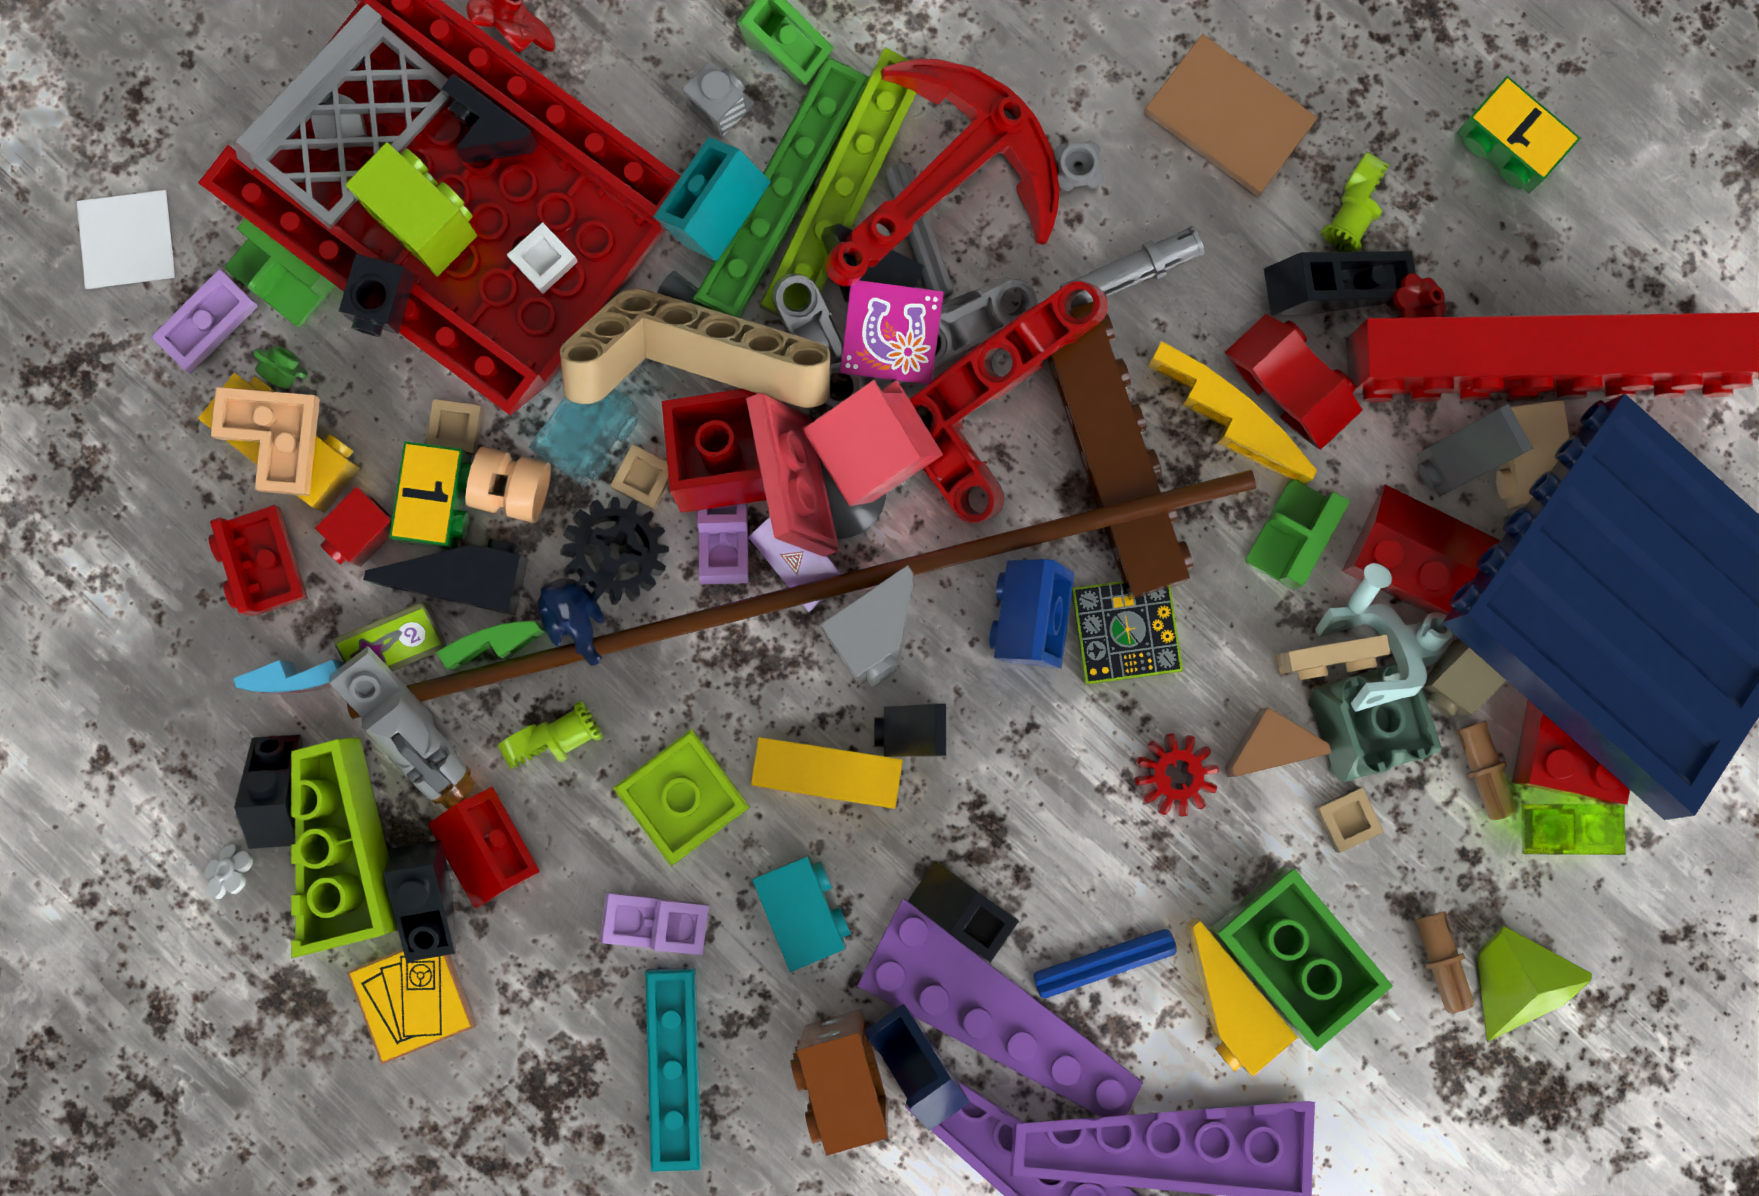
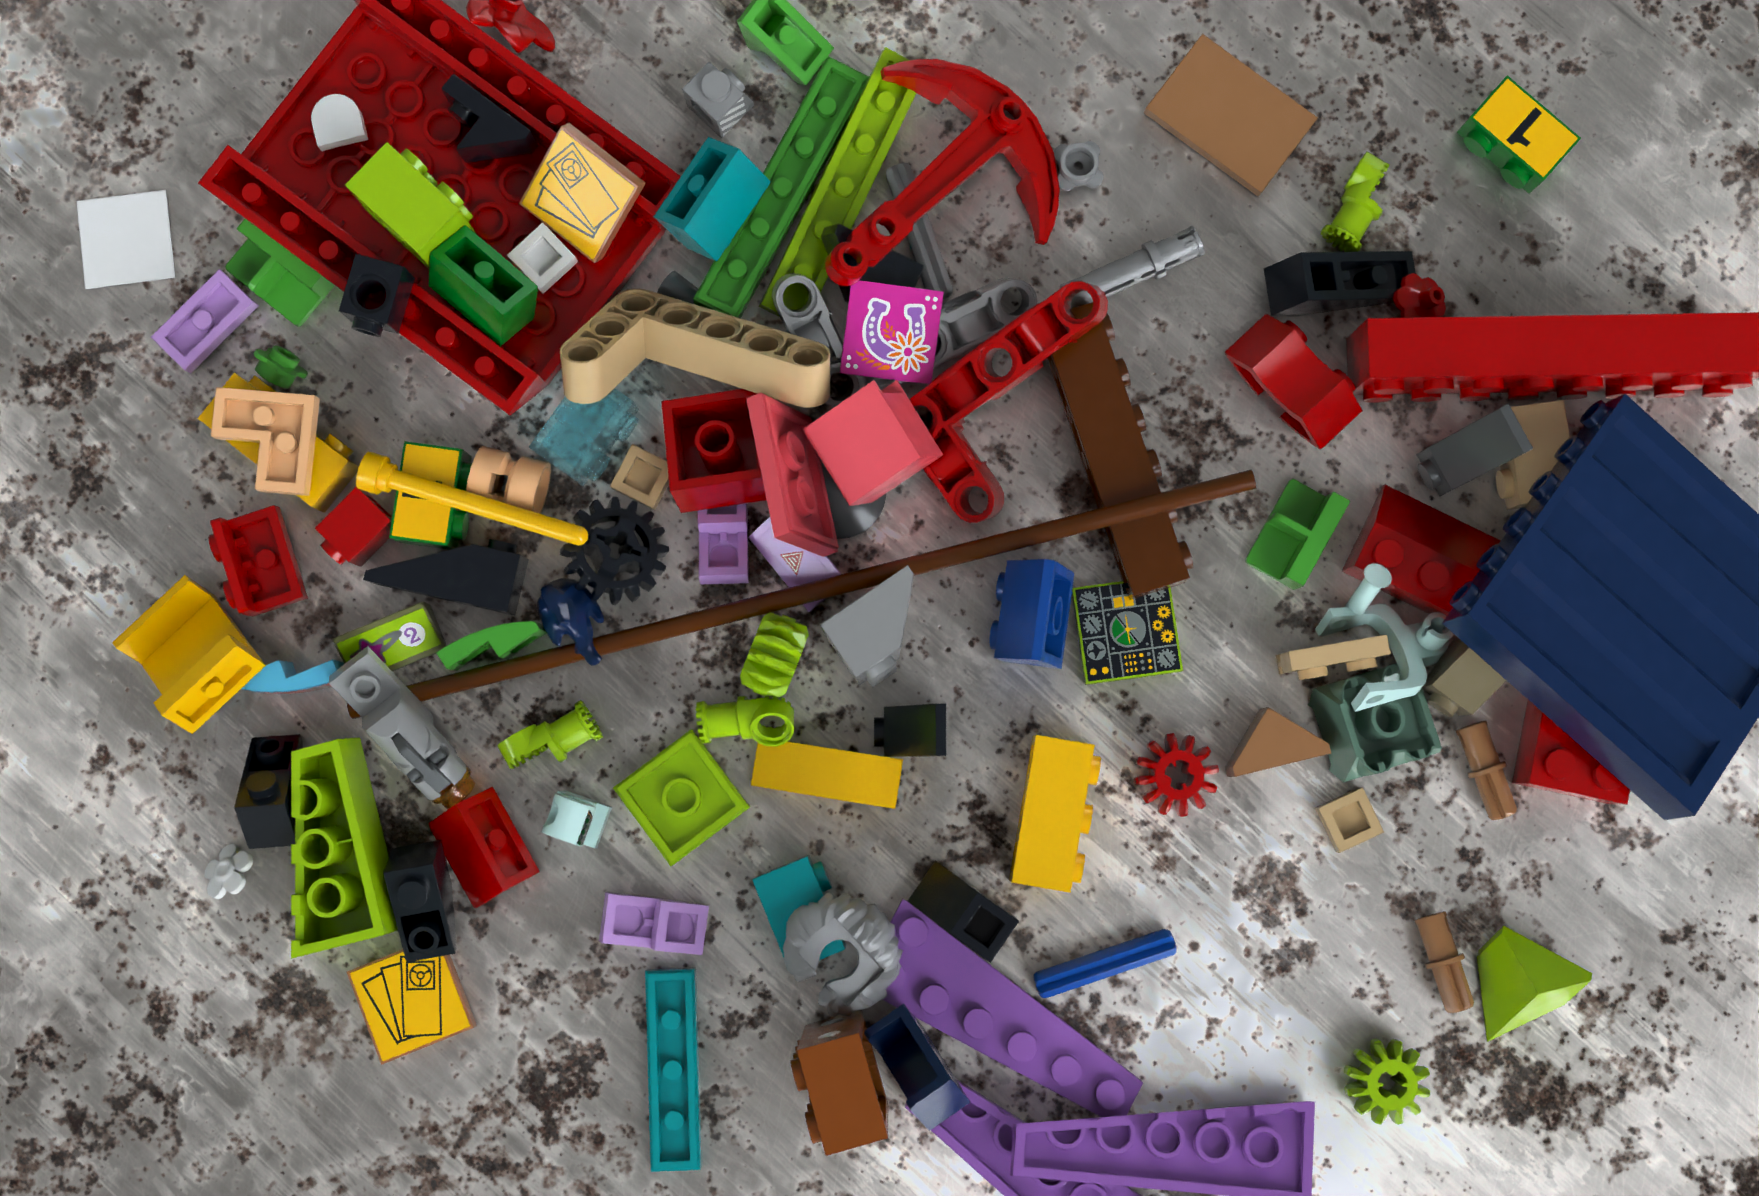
light grey fence [235,3,448,229] -> none
tan tile [426,399,484,456] -> none
yellow slope [1147,341,1317,485] -> none
yellow slope [1186,918,1298,1077] -> none
bright green brick [1209,866,1393,1052] -> none
clear neon green slope [1521,803,1626,855] -> none
none -> yellow panel [112,575,266,734]
none -> yellow piece [356,451,588,546]
none -> green brick [429,225,538,347]
none -> yellow tile [519,123,646,263]
none -> light aqua leg [541,791,612,848]
none -> lime connector [696,696,794,746]
none -> lime gear [740,612,809,699]
none -> light grey piece [783,893,903,1017]
none -> yellow brick [1009,735,1101,893]
none -> lime gear [1344,1038,1430,1125]

